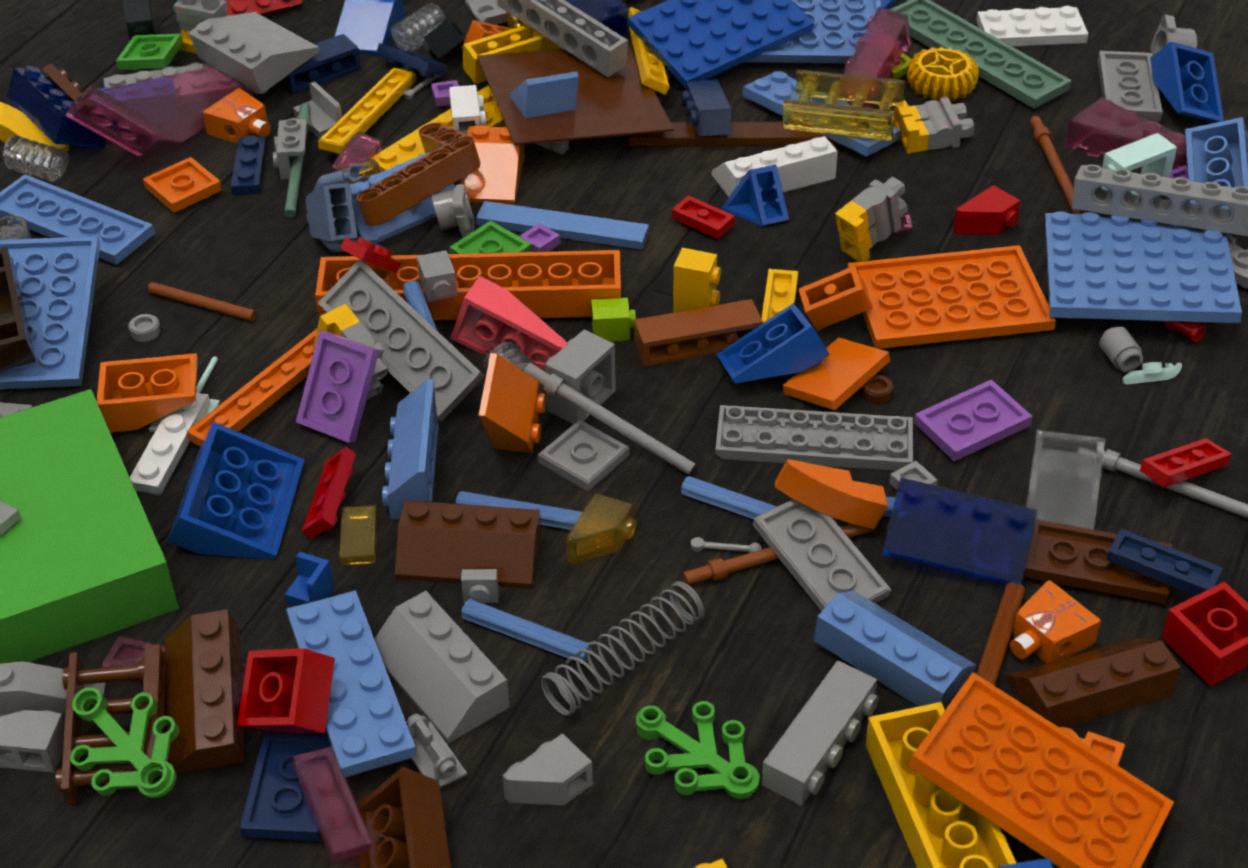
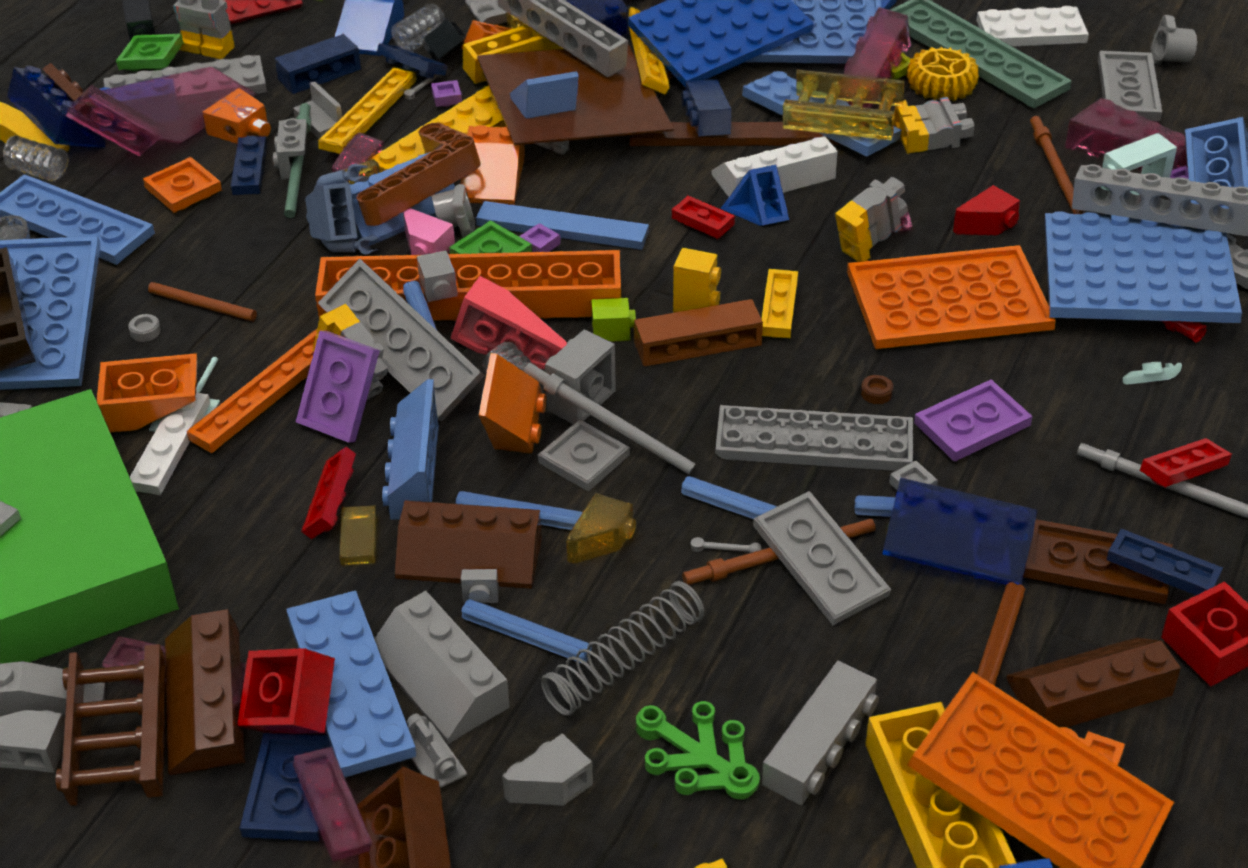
bright green plant [70,687,179,798] -> none
blue slope [167,422,305,560] -> none
light grey slope [188,12,320,94] -> none
blue panel [285,552,334,606] -> none
red plate [340,237,401,273] -> none
white brick [449,85,486,134] -> none
blue slope [716,303,830,383] -> none
orange slope [774,459,888,529] -> none
orange tile [783,338,890,410] -> none
orange brick [799,266,873,331] -> none
medium blue slope [814,591,976,708] -> none
orange torso [1010,580,1101,664] -> none
clear slope [1024,430,1106,530] -> none
light grey brick [1099,327,1143,372] -> none
blue slope [1150,42,1224,123] -> none
none -> bright pink slope [403,208,455,255]

